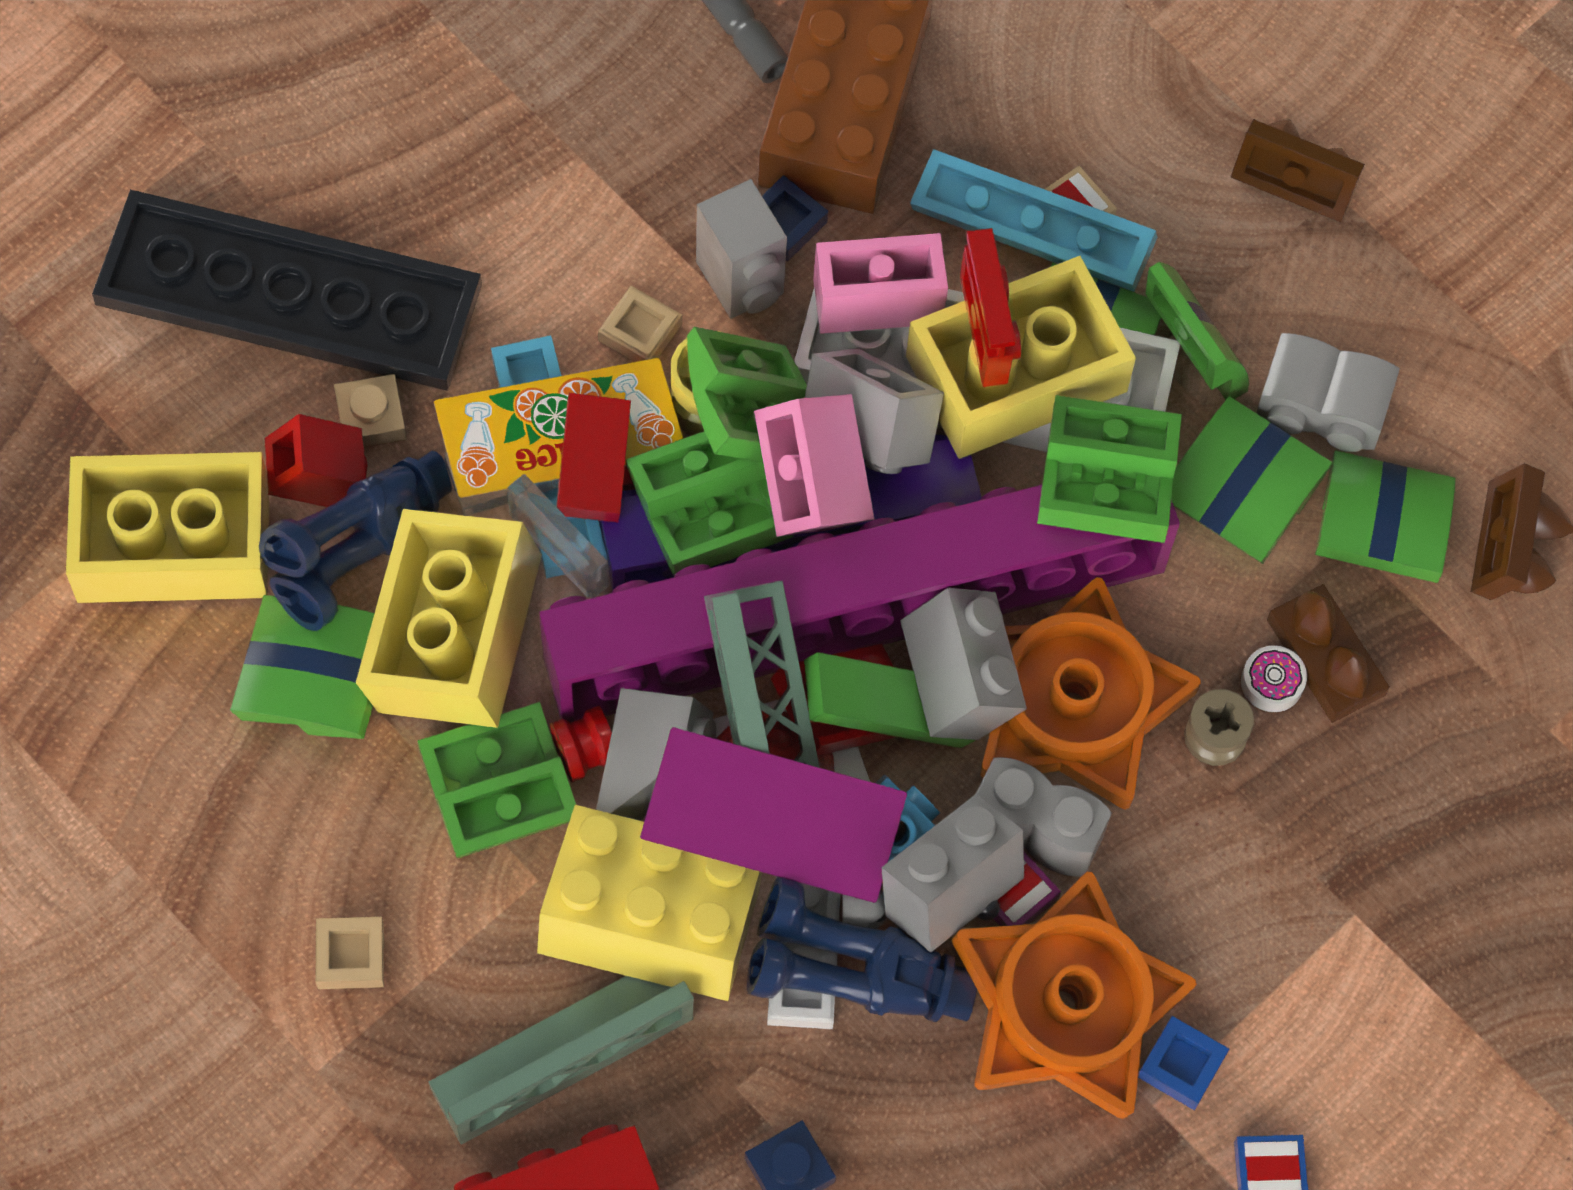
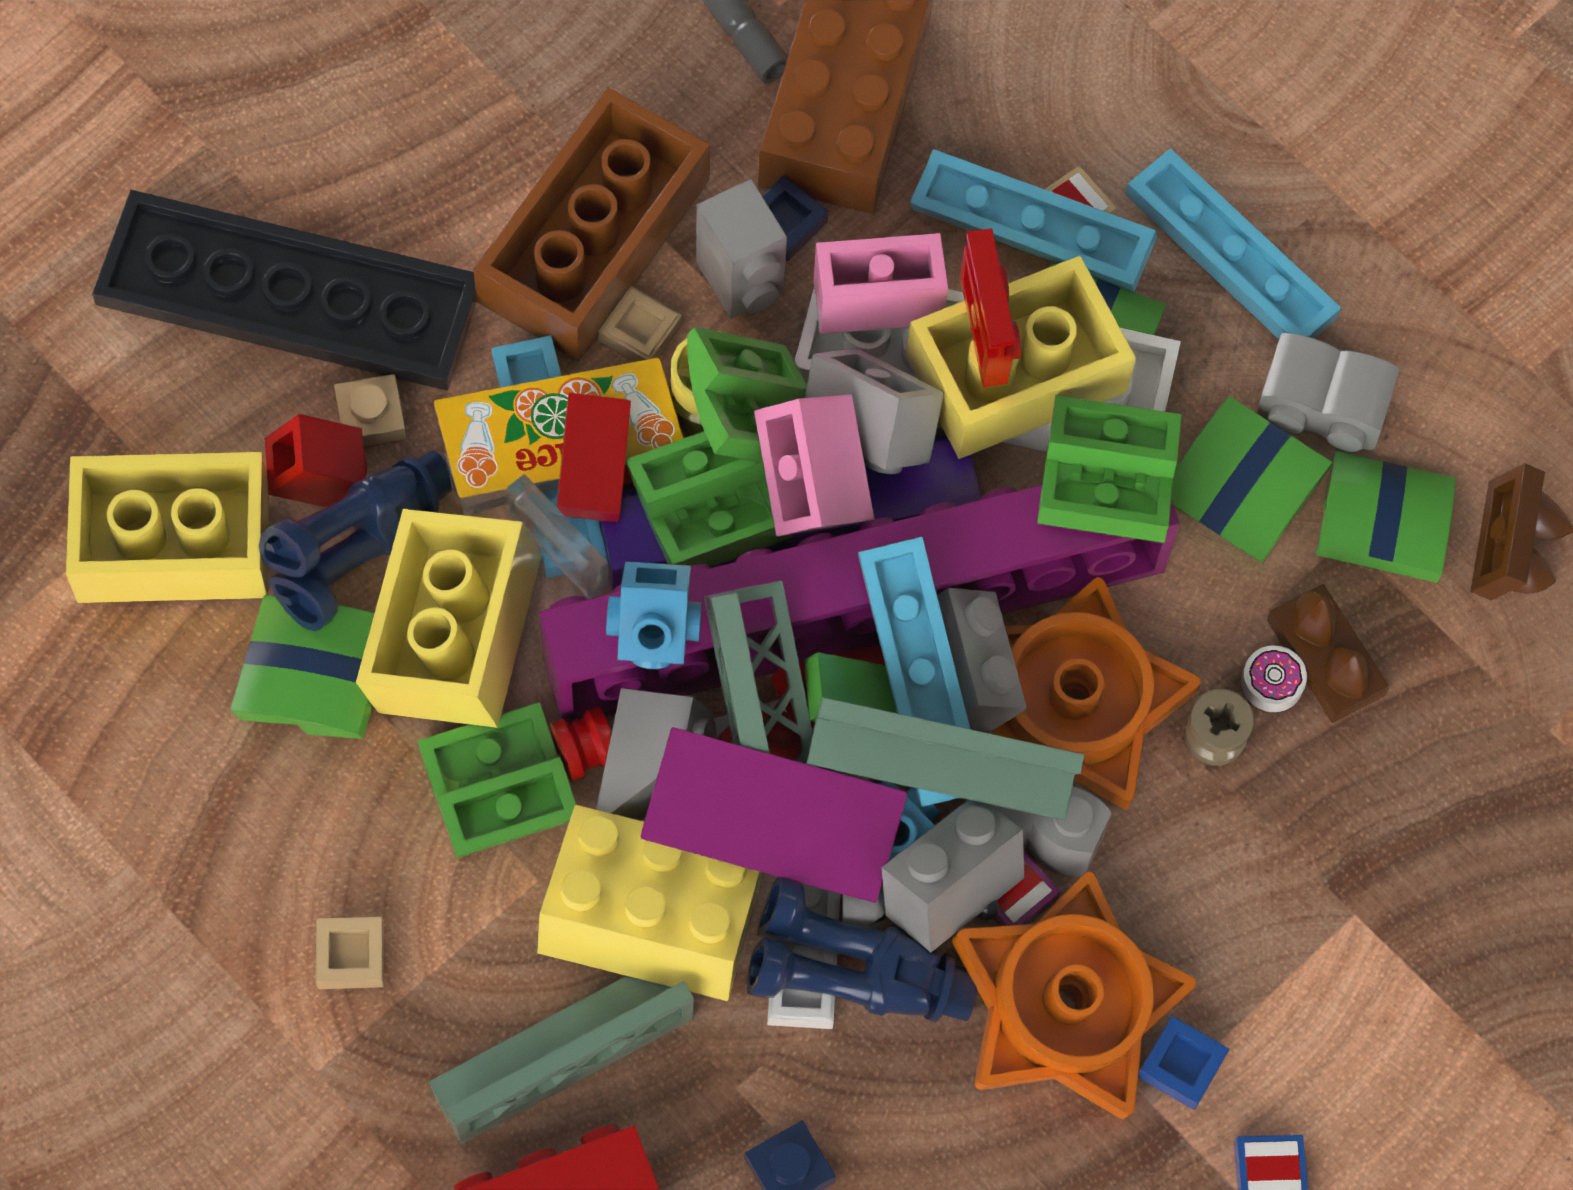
bright green slope [1145,262,1249,400] -> none
reddish brown tile [1230,119,1365,223] -> none
none -> dark orange brick [473,87,710,361]
none -> dark azure brick [606,561,701,669]
none -> sand green fence [806,697,1085,820]
none -> medium azure plate [858,537,970,807]
none -> medium azure plate [1125,148,1341,339]

